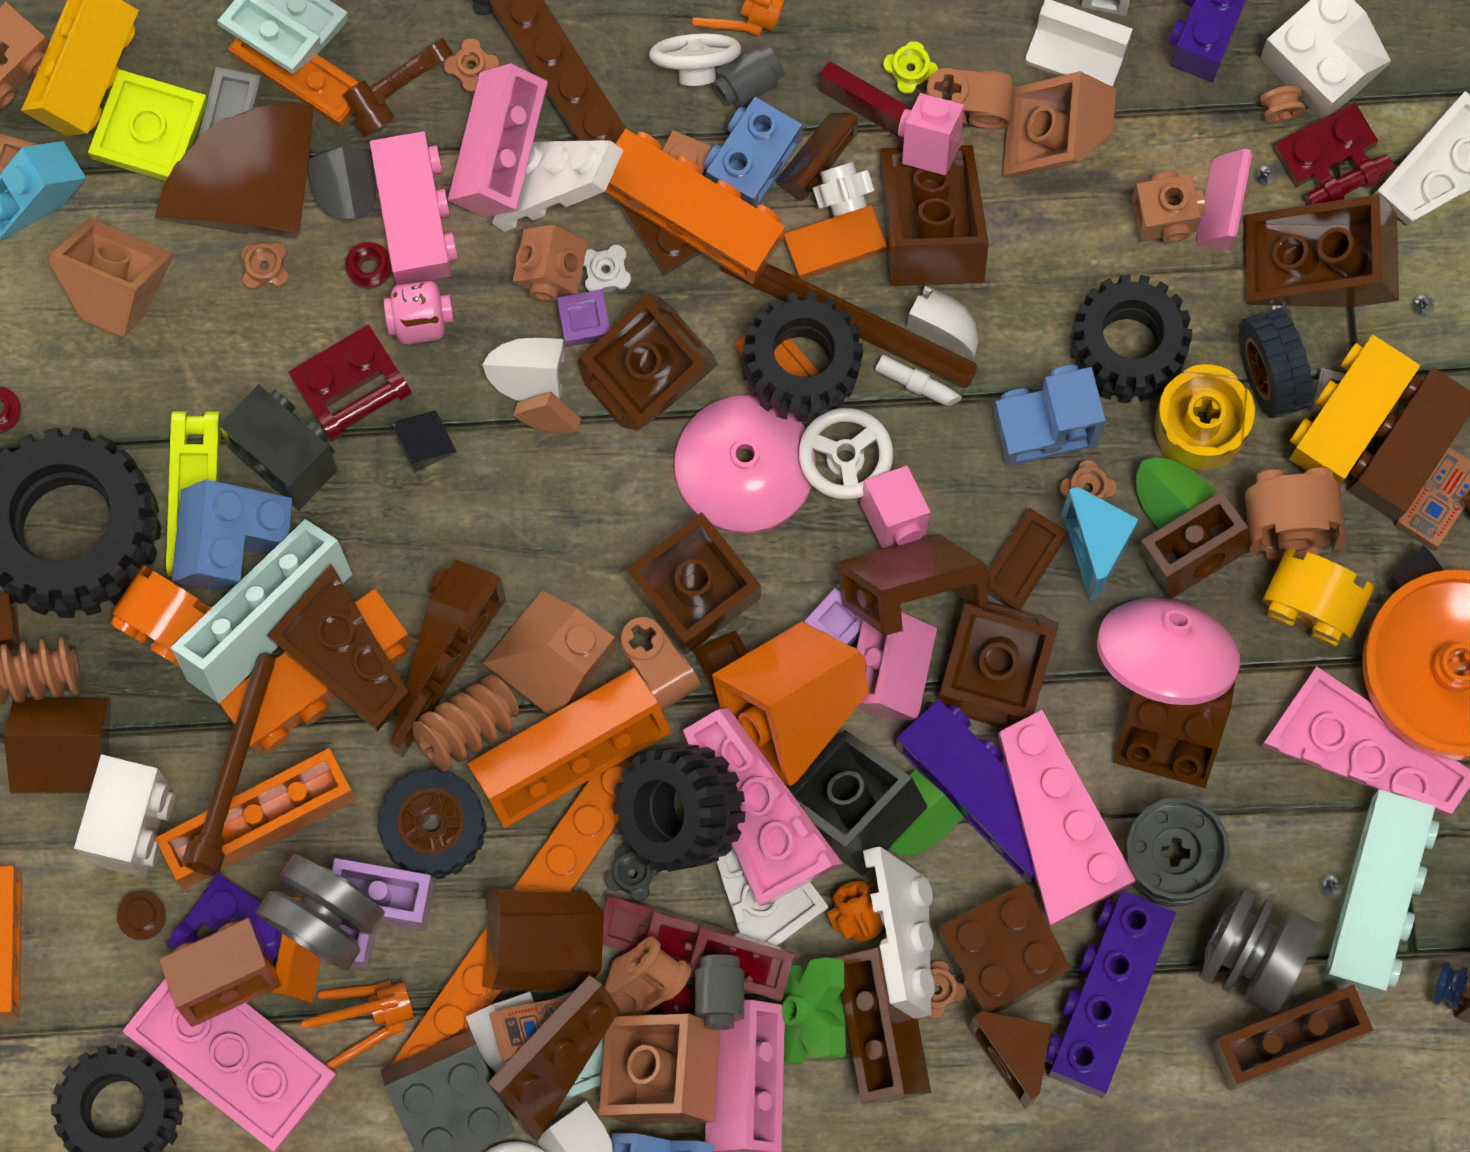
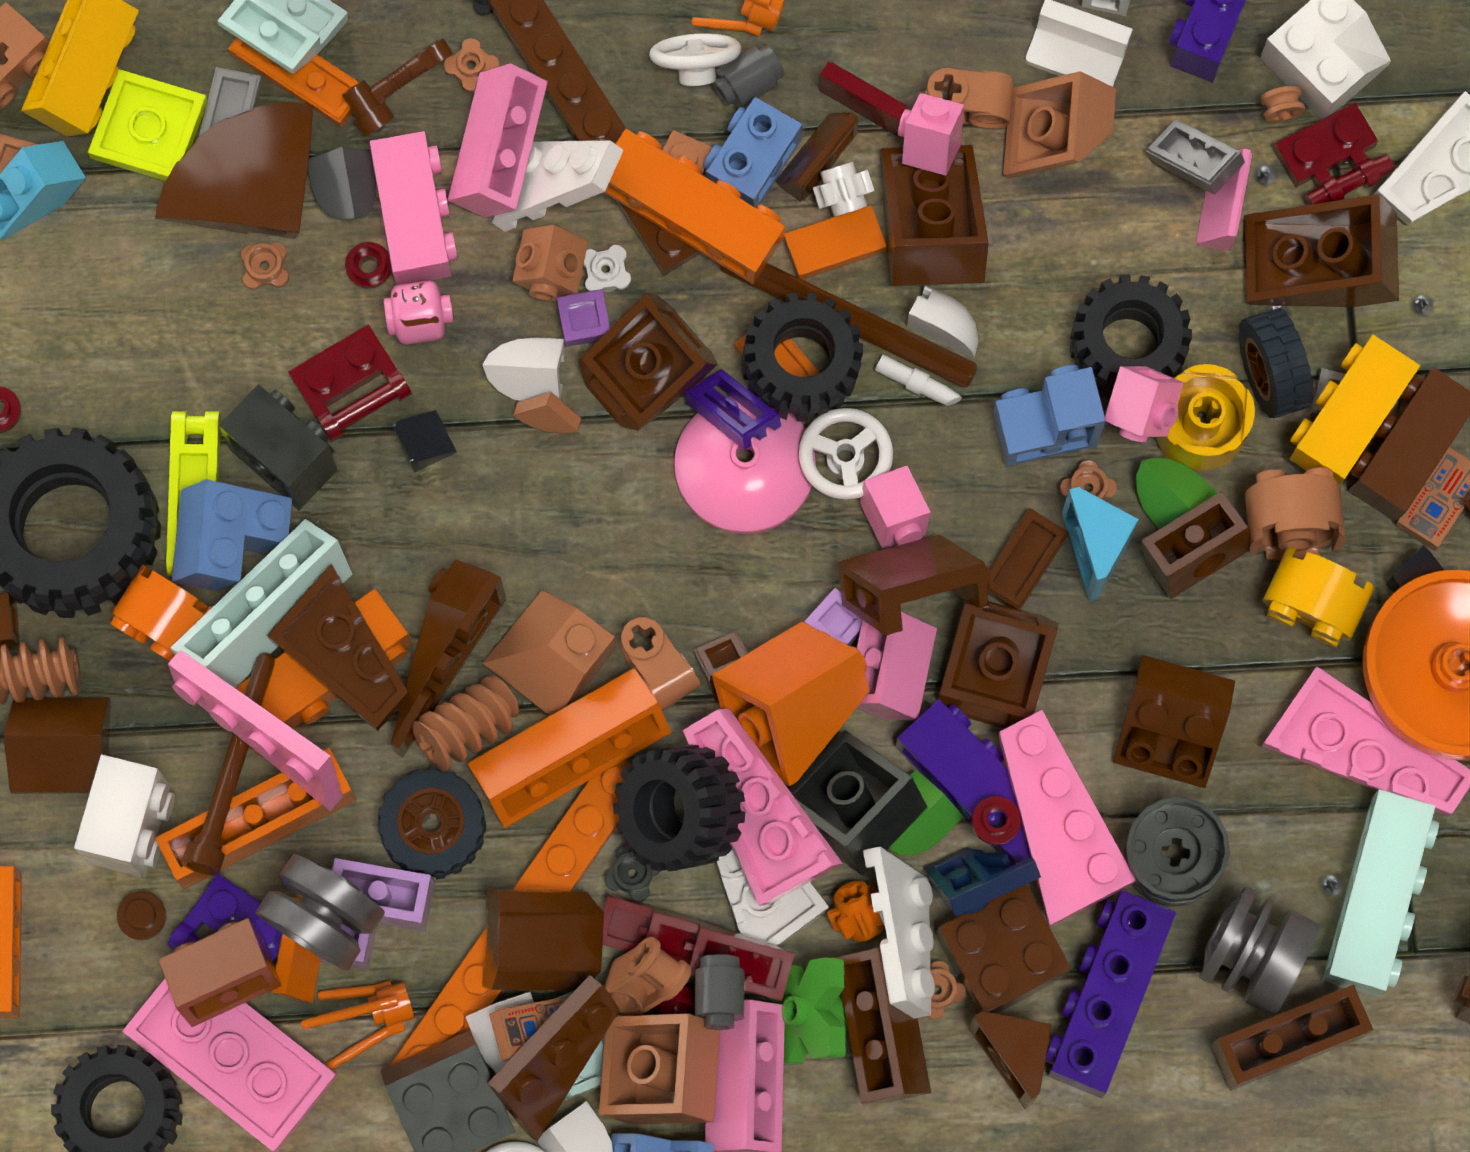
nougat slope [48,218,174,337] -> none
reddish brown brick [626,512,761,656] -> none
neon yellow plate [883,41,938,94] -> none
bright pink dish [1097,597,1240,705] -> none
nougat brick [1132,171,1206,243] -> none
dark blue bush [1433,962,1468,1011] -> none
none -> bright pink wing [168,650,343,811]
none -> dark purple tile [685,369,781,450]
none -> dark blue wing [924,848,1041,916]
none -> dark red plate [972,796,1021,845]
none -> bright pink brick [1105,366,1184,442]
none -> flat silver plate [1145,119,1245,195]

